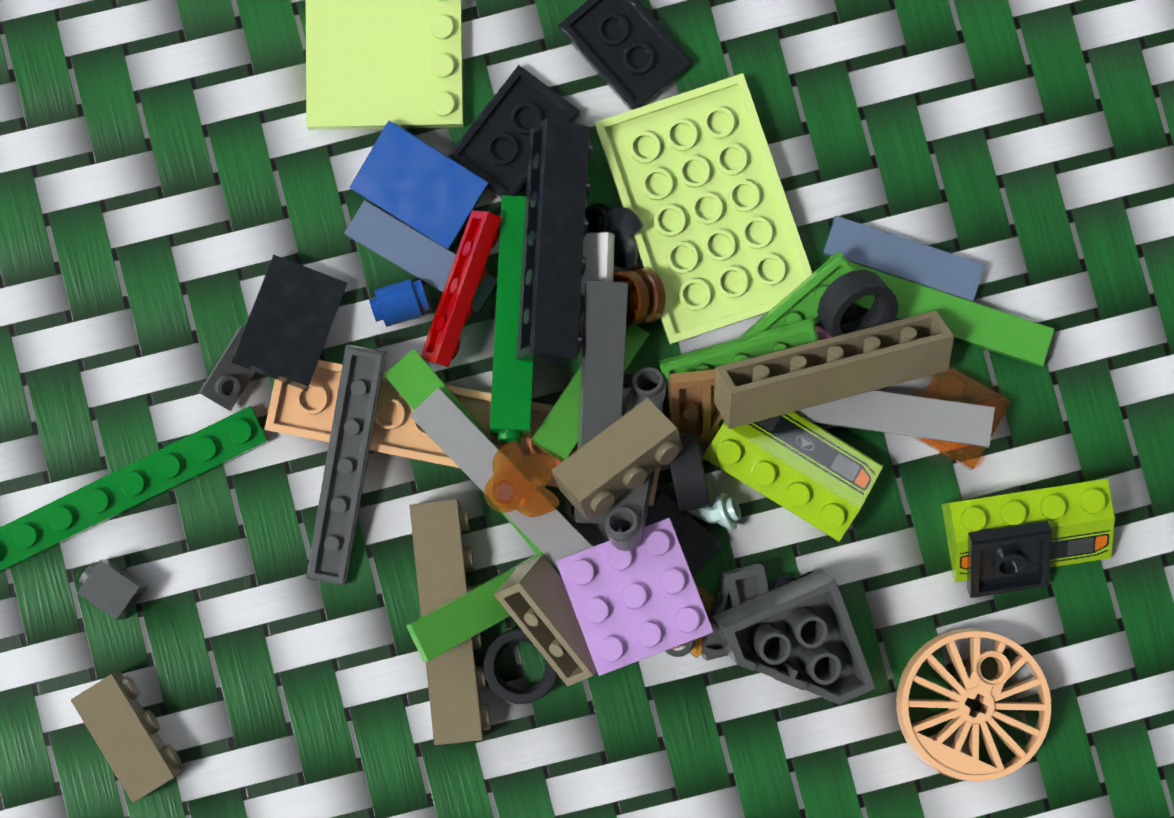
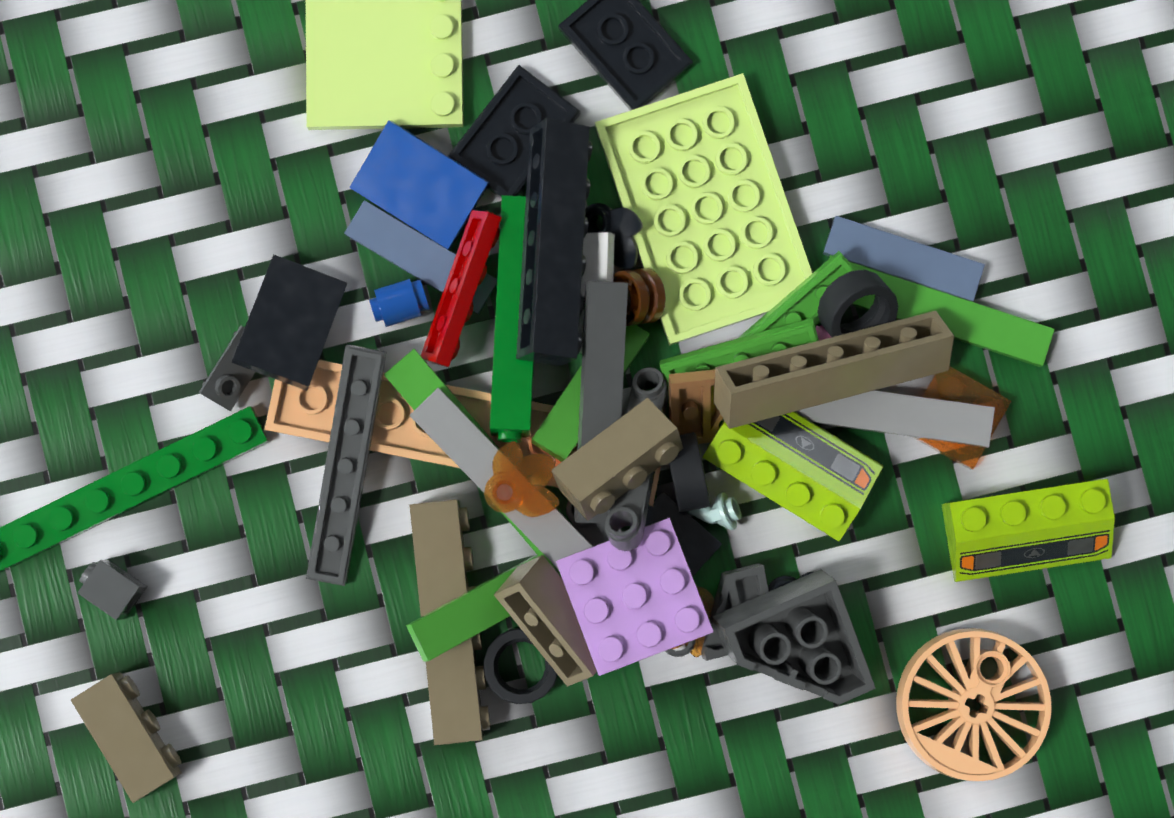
black tile [967,520,1052,598] -> none

